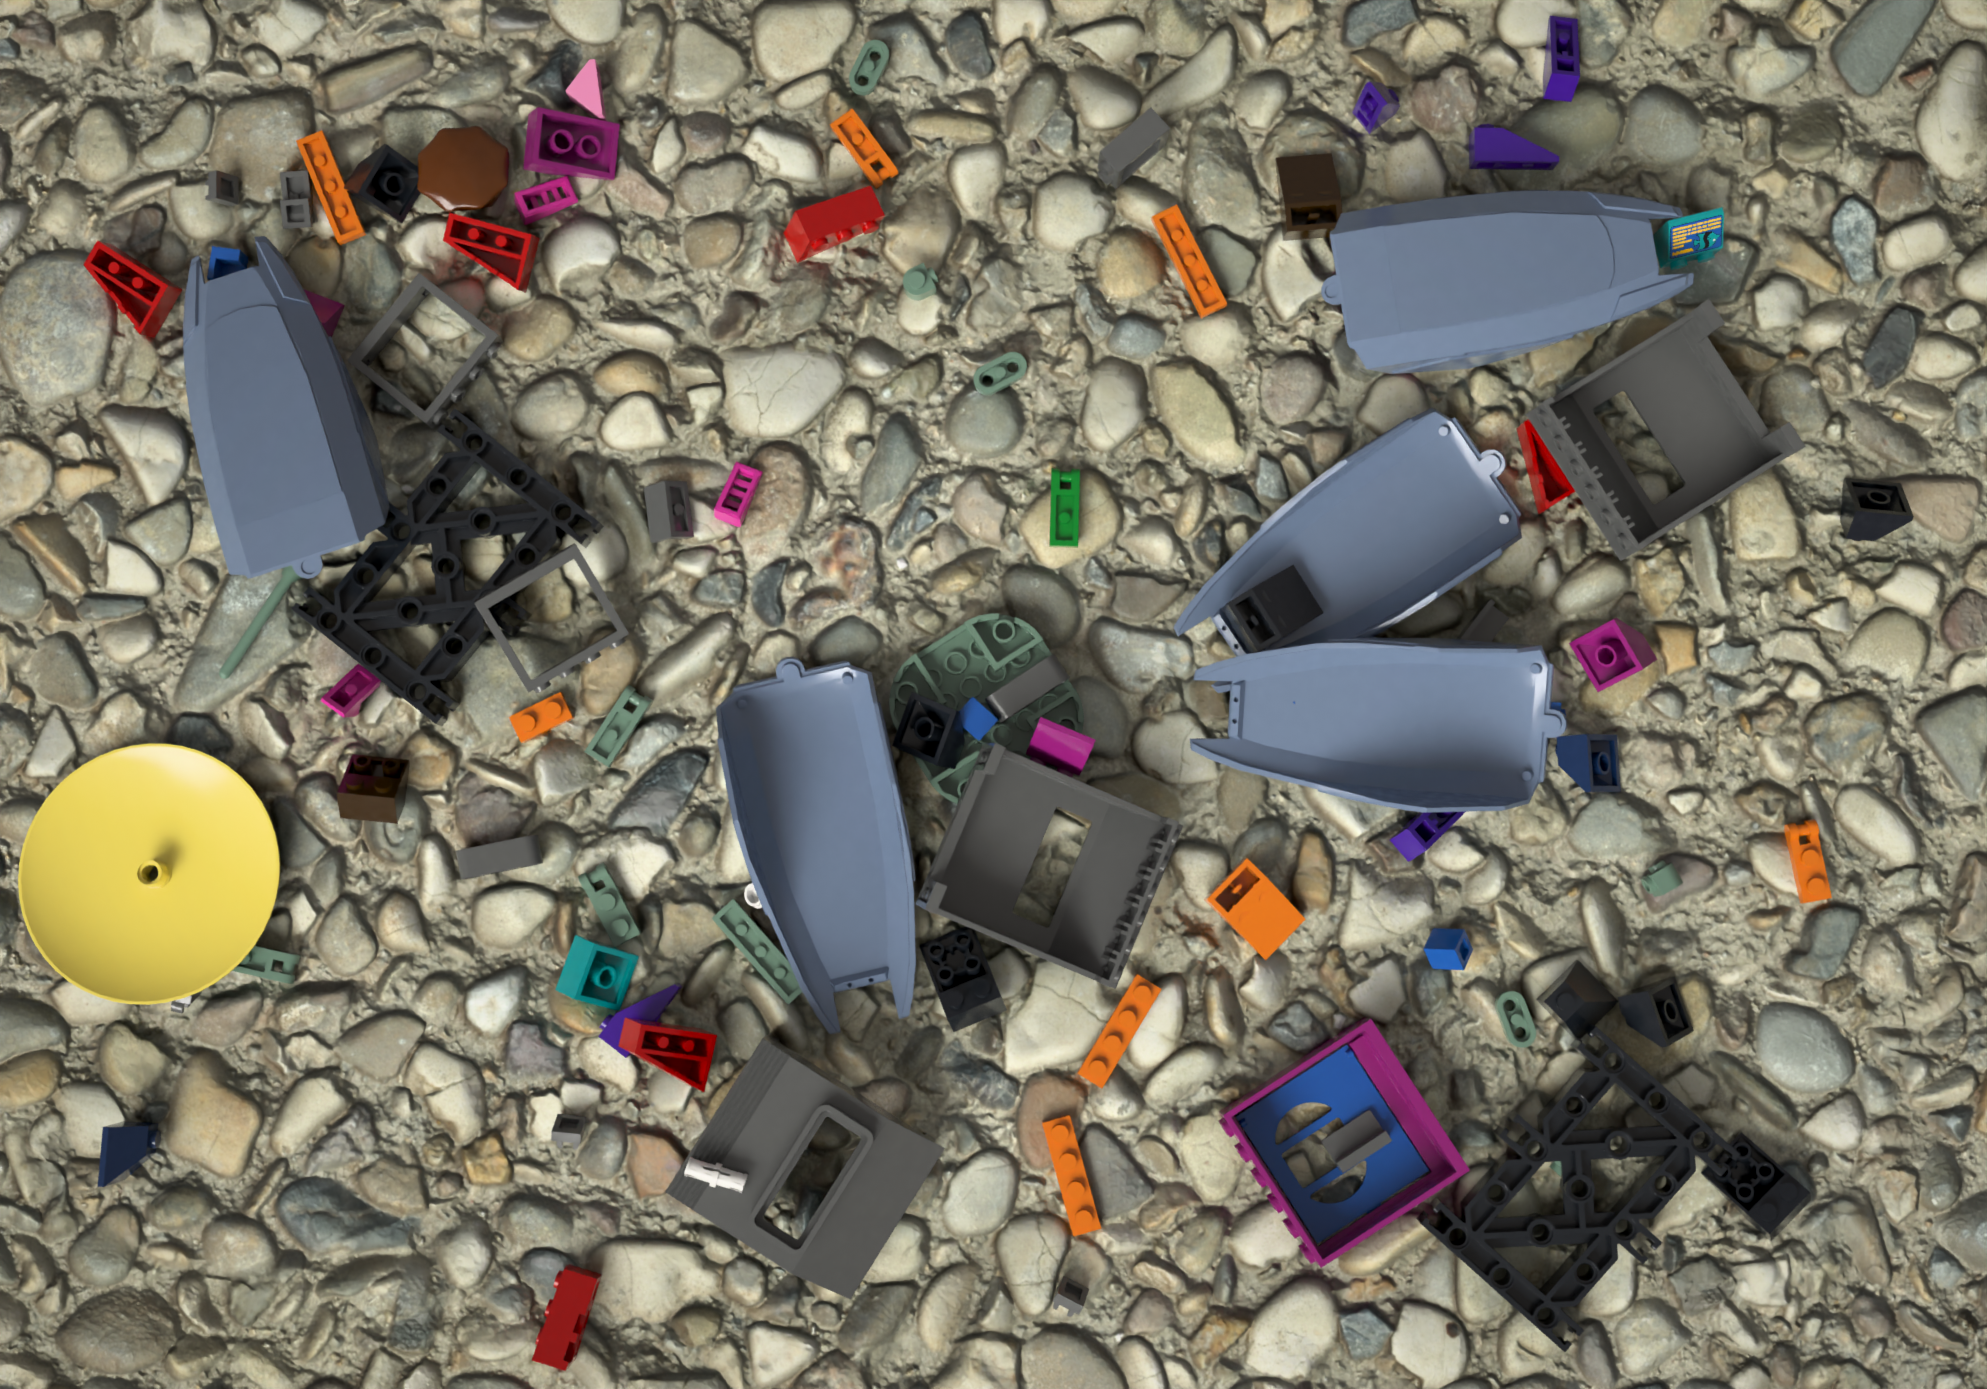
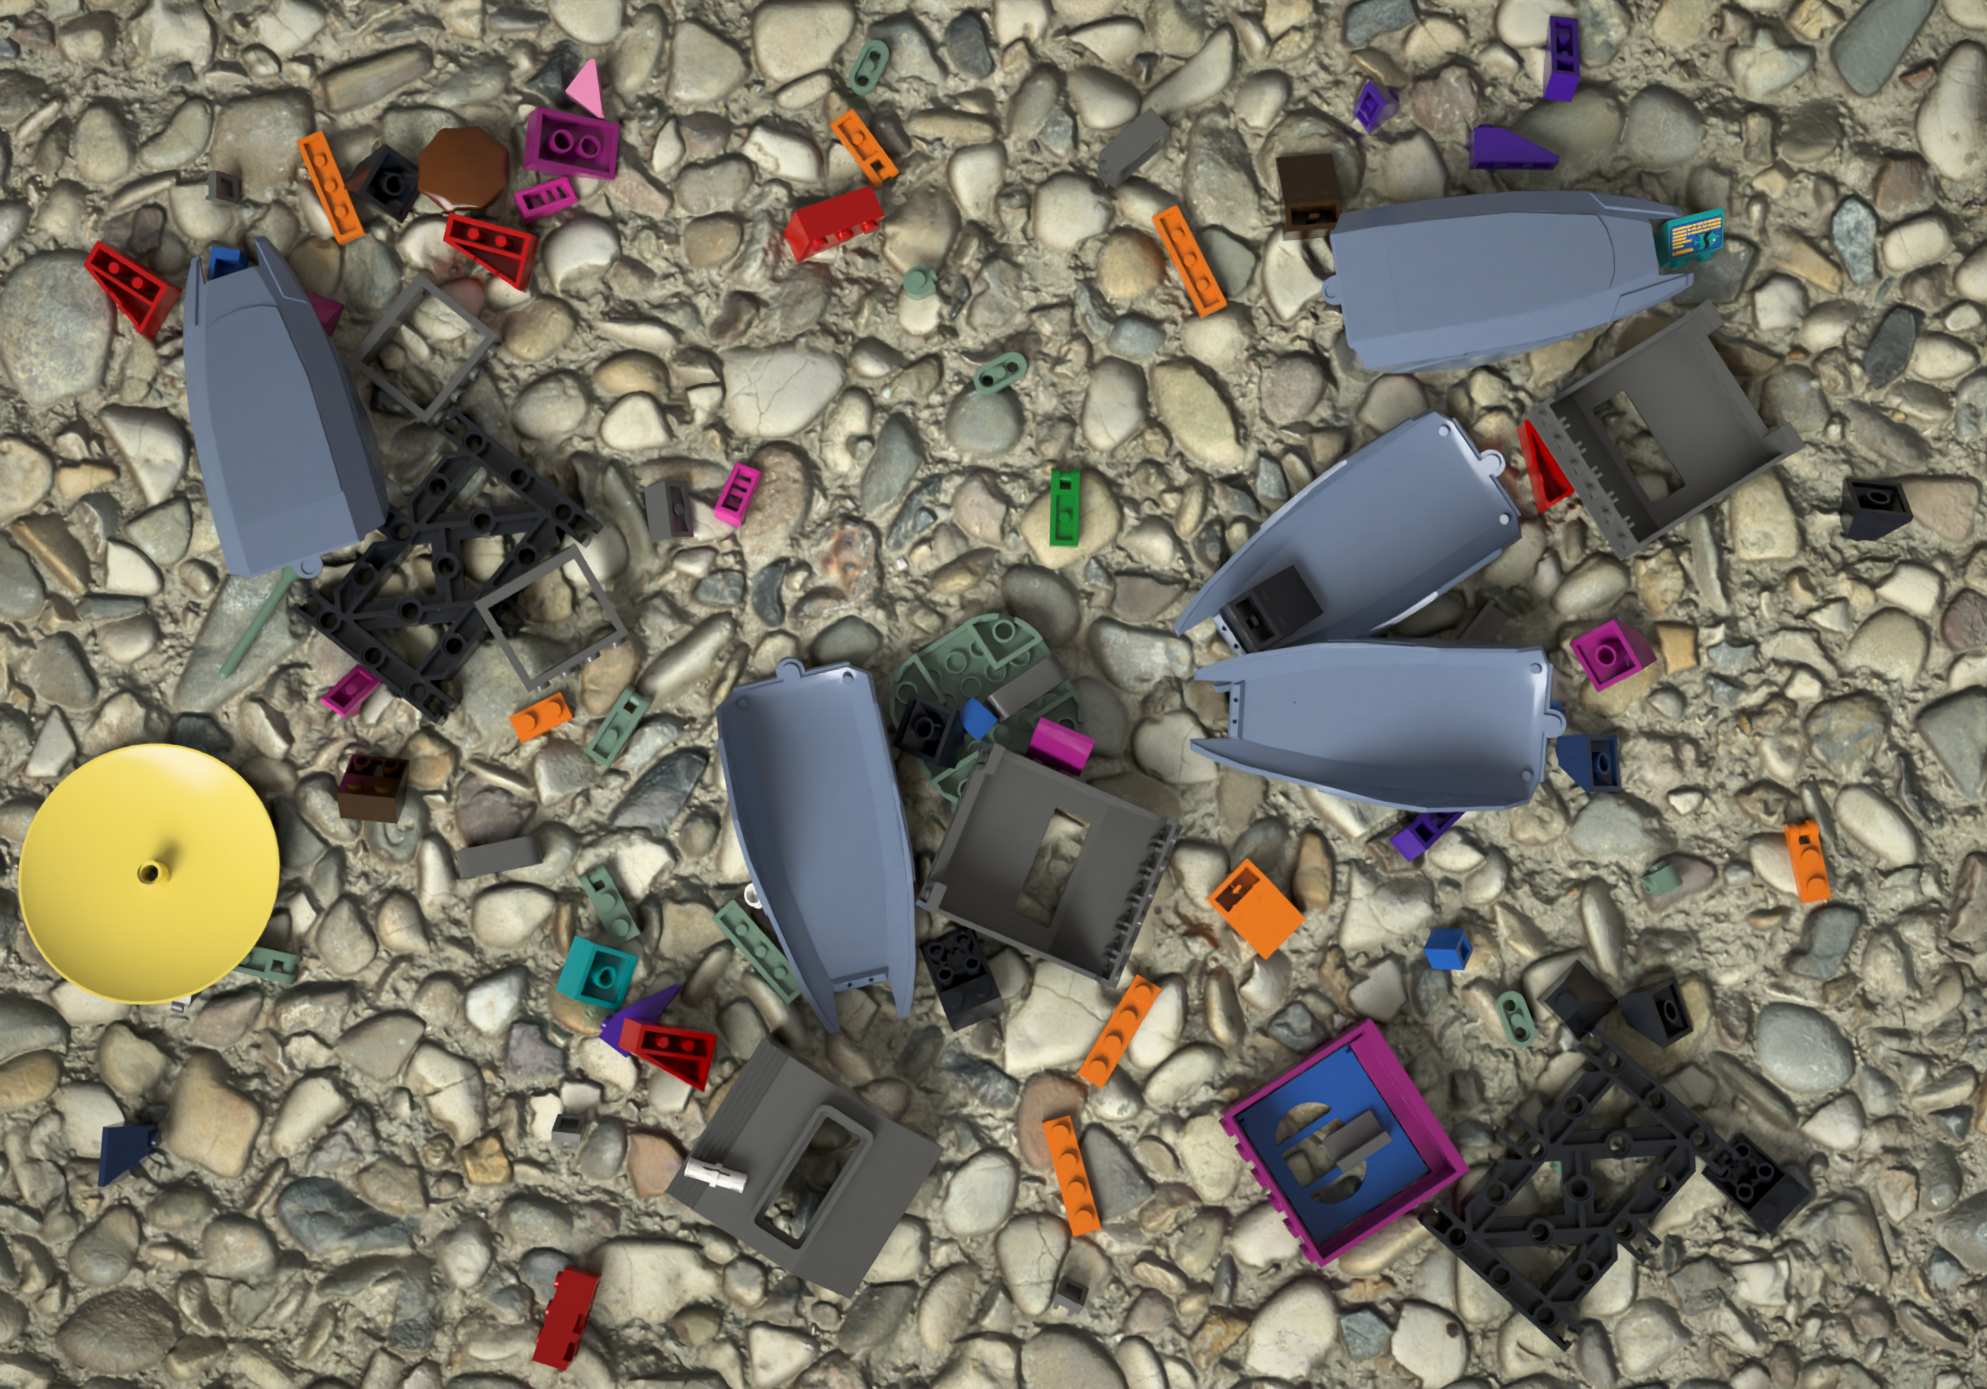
dark grey slope [280,170,313,229] -> none

